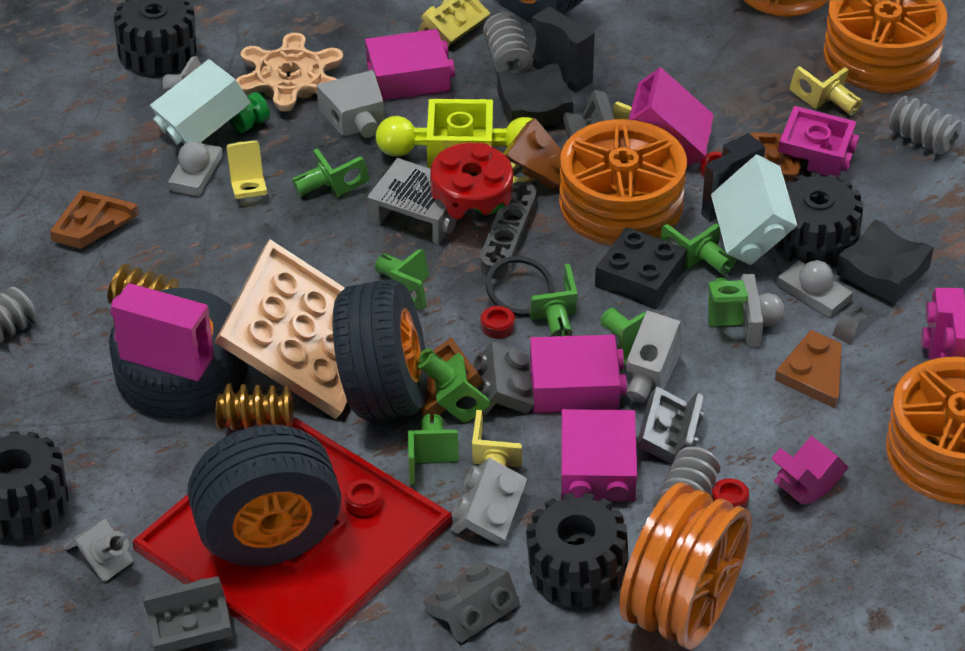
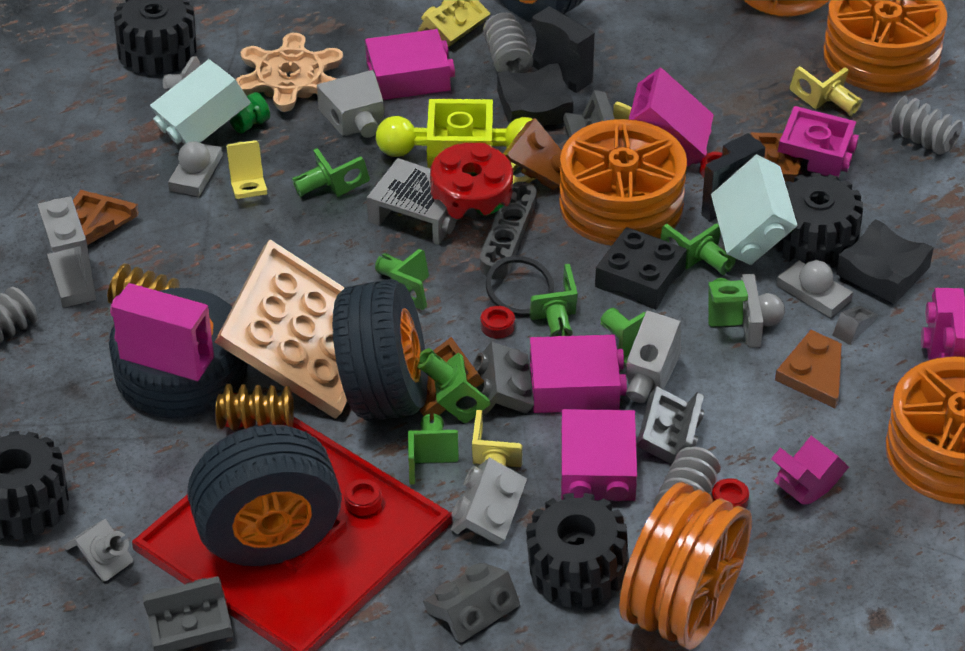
none -> light grey panel [38,196,96,308]

